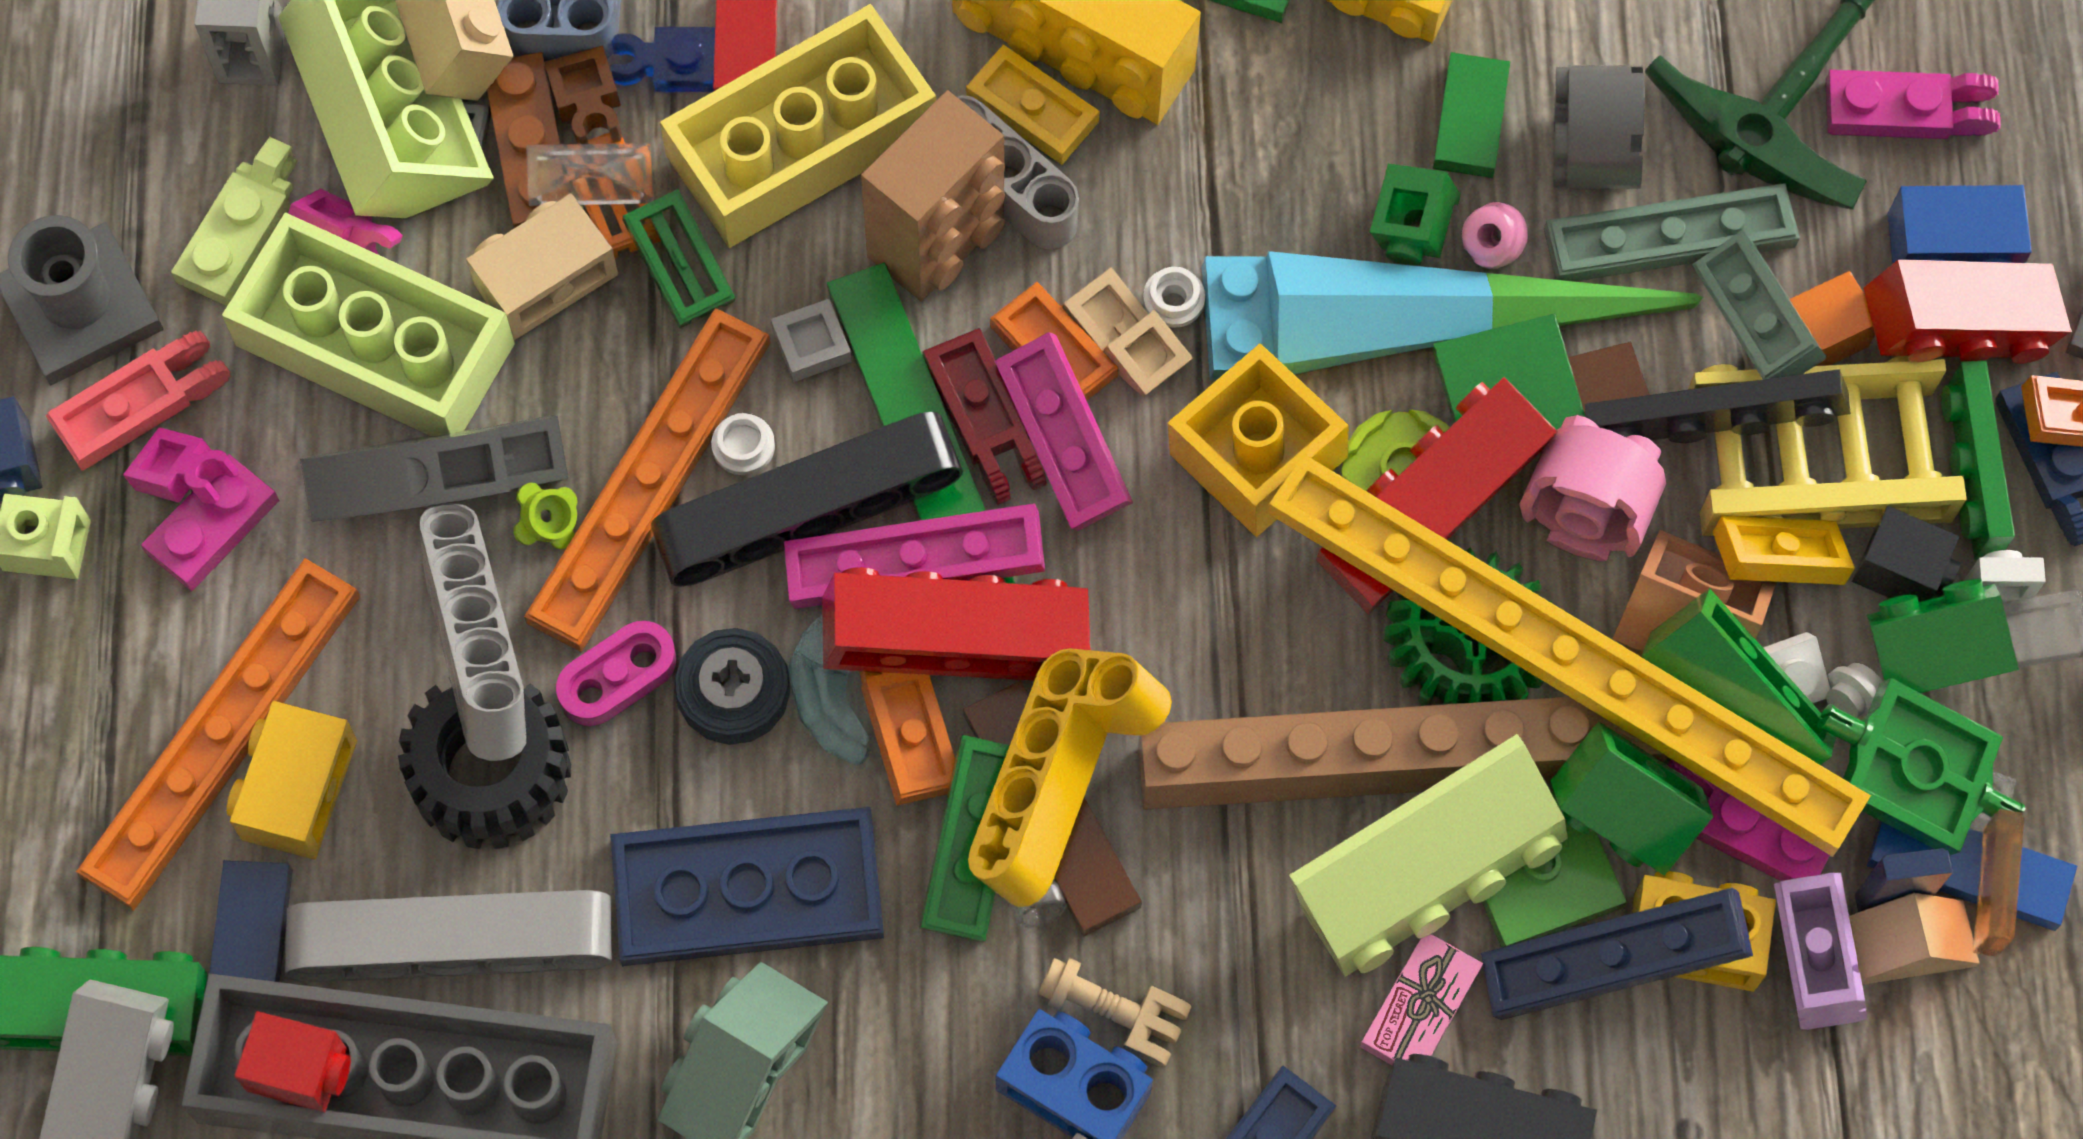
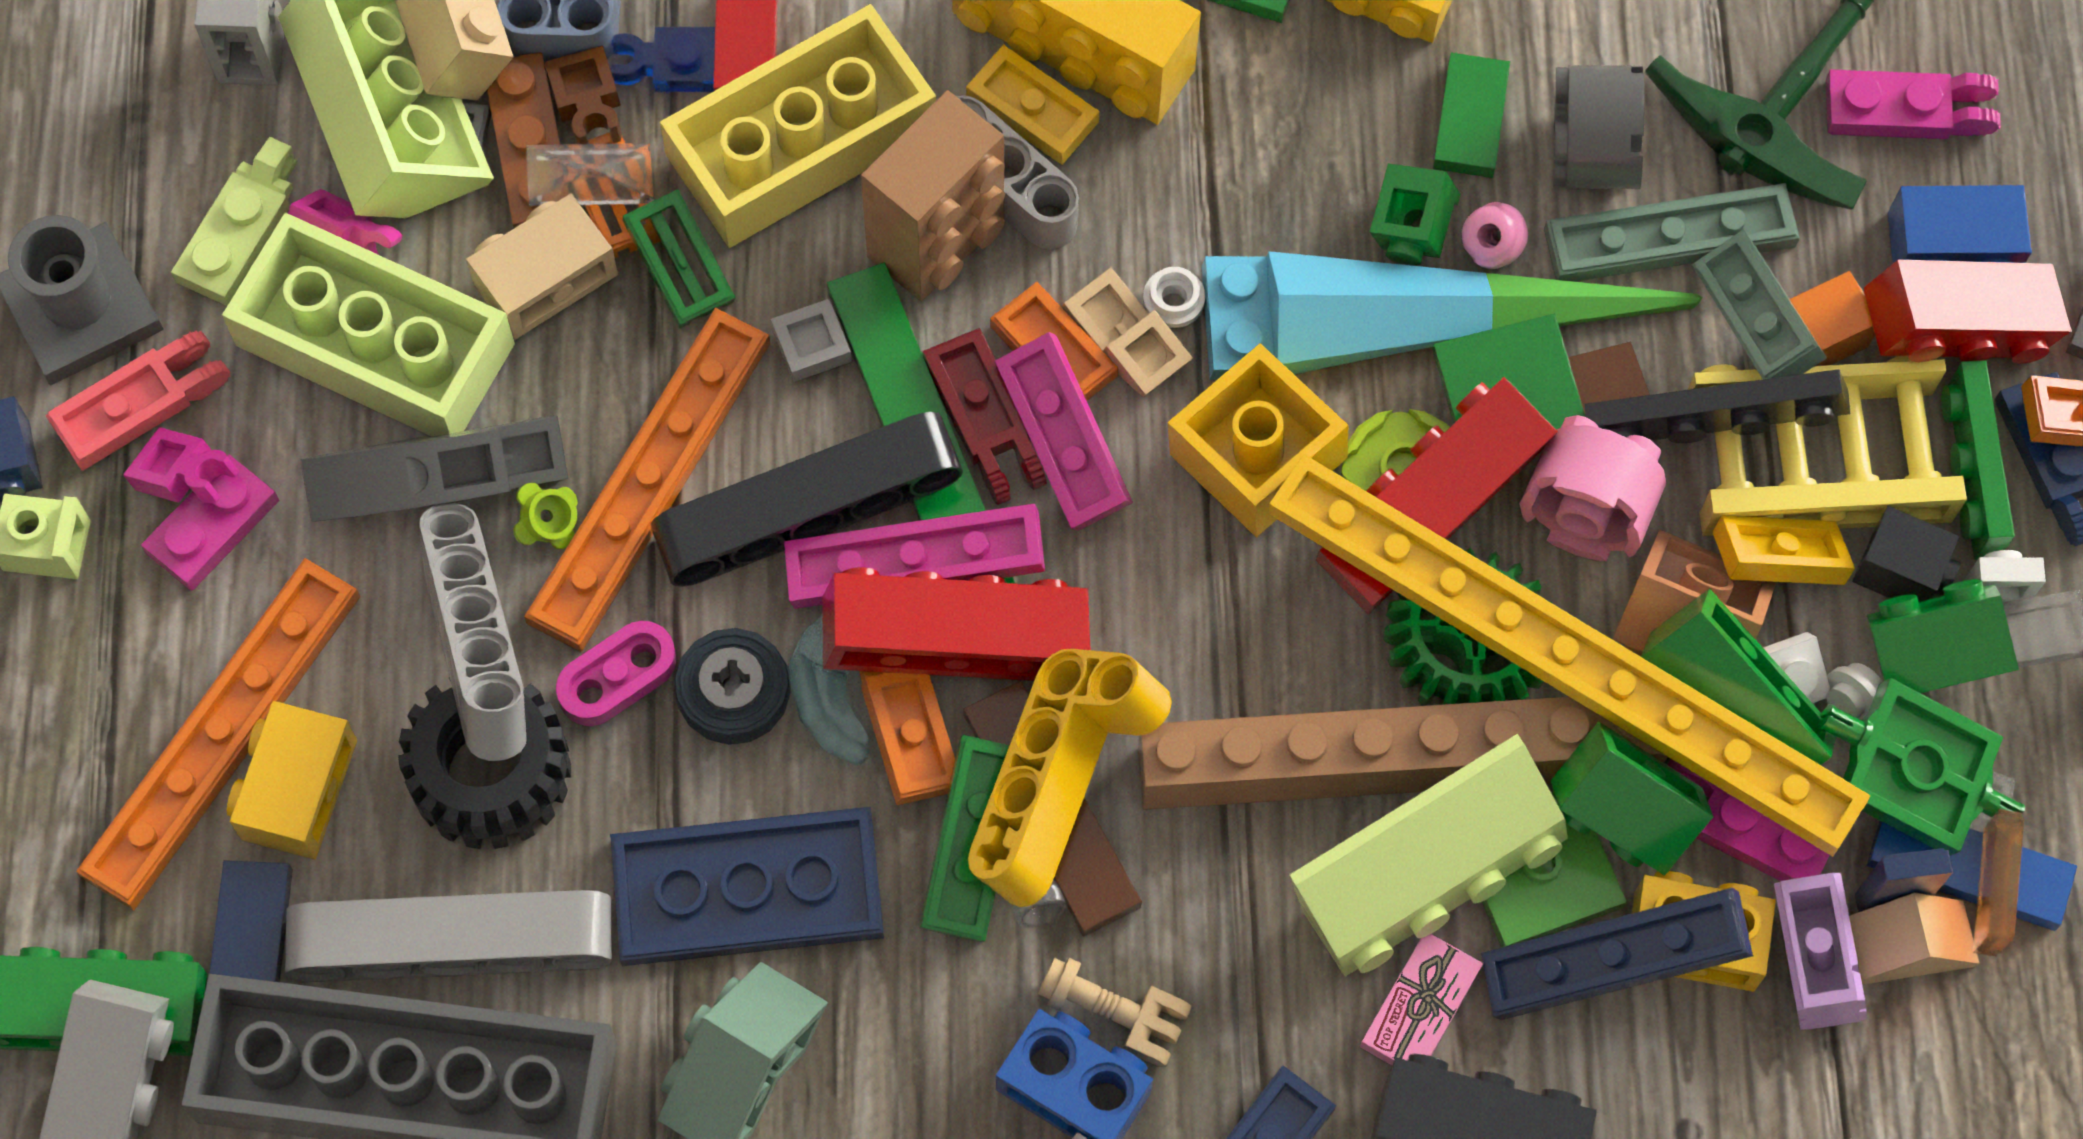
red brick [234,1011,351,1113] -> none
white plate [711,413,775,475] -> none

